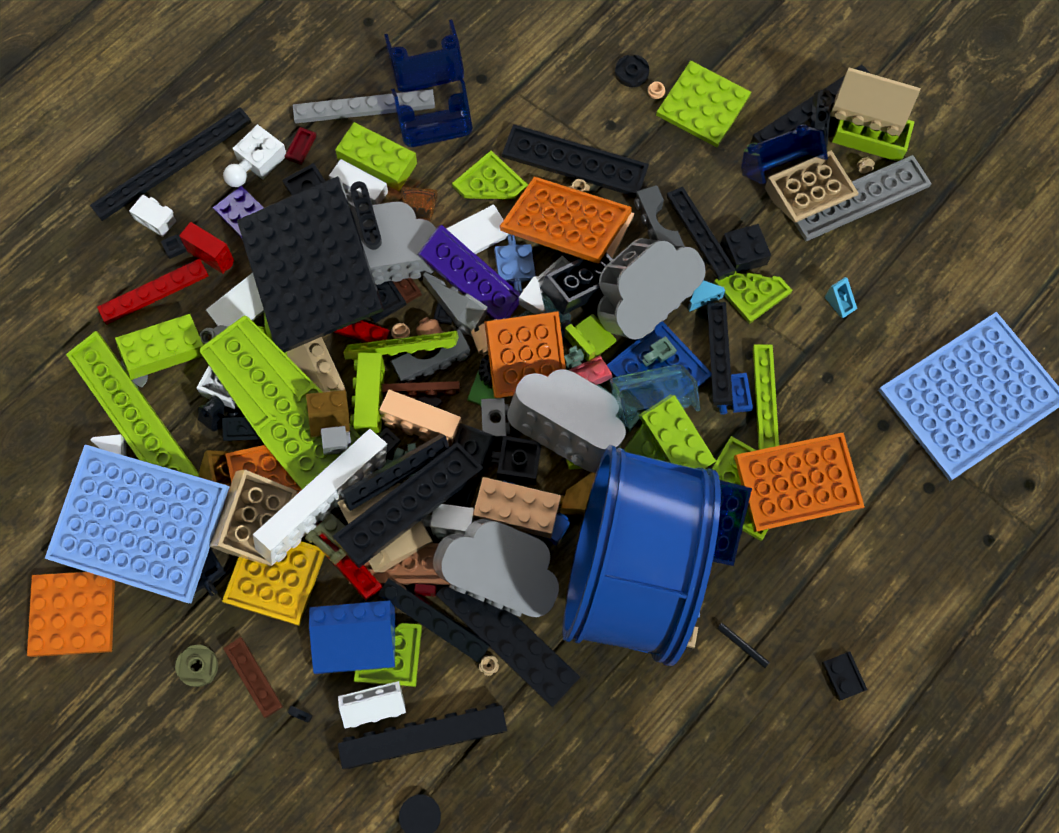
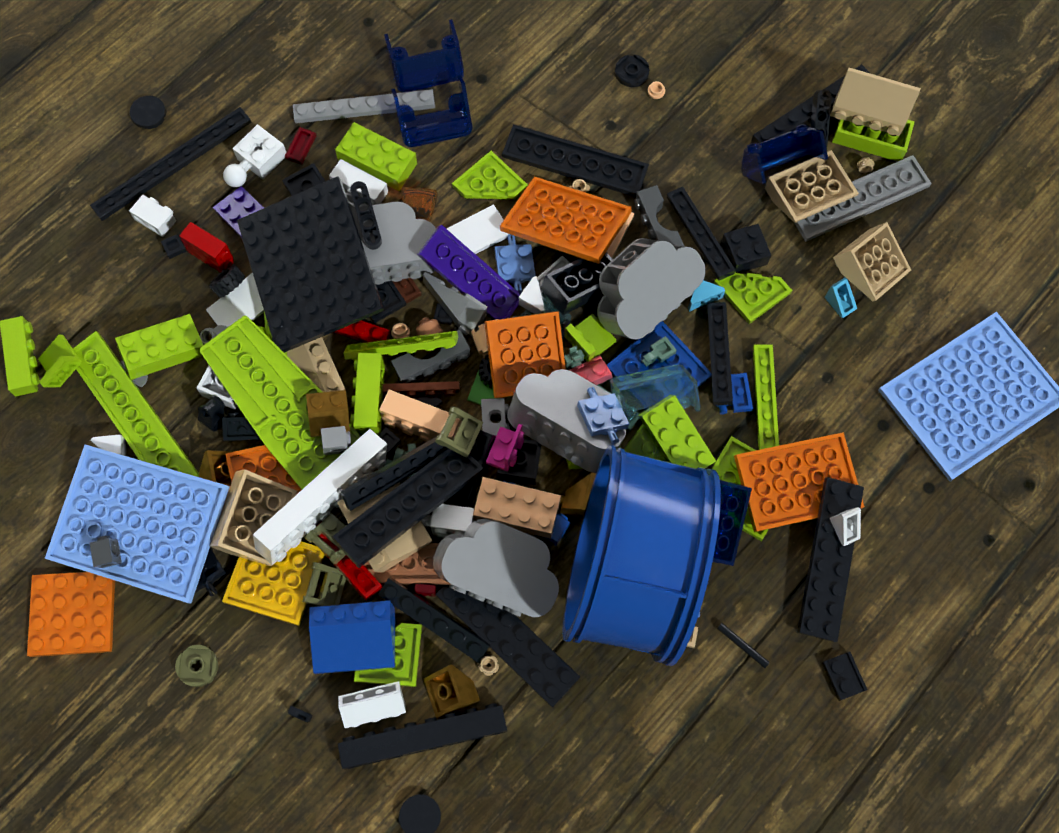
red plate [97,259,209,325] -> none
copper plate [223,637,284,718] -> none
lime plate [656,61,751,147] -> none
none -> lime brick [0,316,40,397]
none -> lime bracket [38,334,82,387]
none -> dark grey brick [90,536,122,568]
none -> black tile [130,96,167,129]
none -> black tyre [209,264,245,298]
none -> olive plate [302,562,346,607]
none -> pearl gold slope [423,665,480,718]
none -> olive plate [435,407,483,457]
none -> dark pink bracket [486,424,525,472]
none -> medium blue plate [577,387,629,444]
none -> black plate [797,477,864,642]
none -> white slope [830,507,861,546]
none -> tan slope [833,222,911,301]

